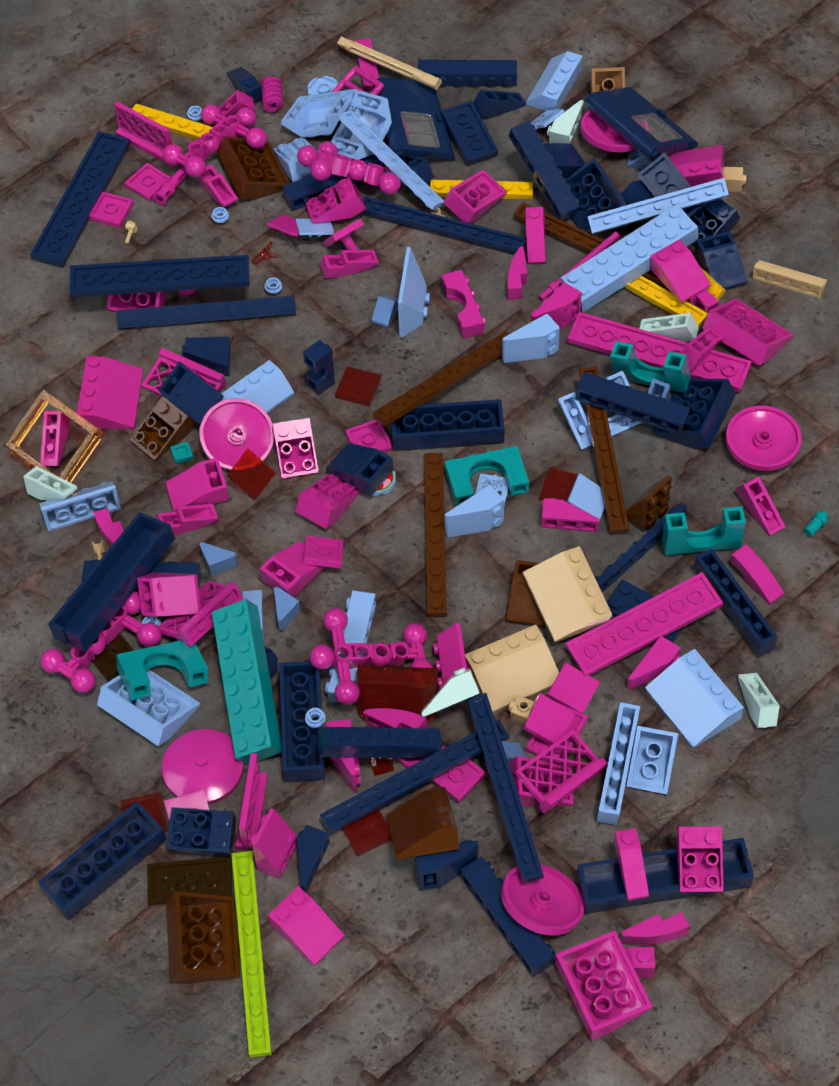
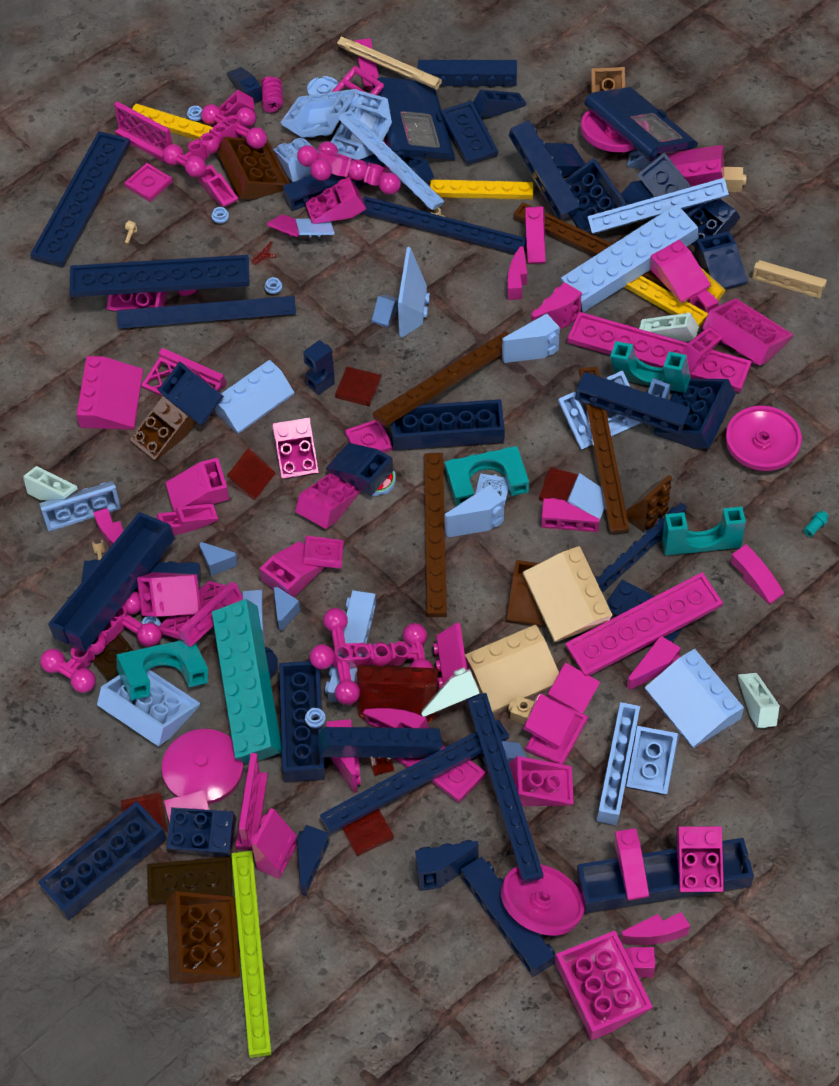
clear orange window [5,390,105,483] -> none
dark pink slope [40,411,70,466] -> none
dark pink tile [89,192,134,228] -> none
dark pink pin [153,165,188,205] -> none
teal tile [170,441,194,465] -> none
dark blue slope [182,337,231,376] -> none
dark pink dish [199,398,274,472] -> none
dark pink slope [268,886,345,966] -> none
dark pink slope [320,250,379,278] -> none
dark pink tile [322,219,364,250] -> none
reddish brown slope [387,787,459,860] -> none
dark pink arch [442,270,486,339] -> none
dark pink slope [443,169,507,223] -> none
dark pink fence [514,730,608,814] -> none
light blue slope [526,51,583,111] -> none
light blue piece [531,109,564,129] -> none
dark pink bar [538,232,620,301] -> none
light aqua slope [547,100,584,144] -> none
dark blue brick [694,549,778,657] -> none
dark pink slope [735,477,786,536] -> none

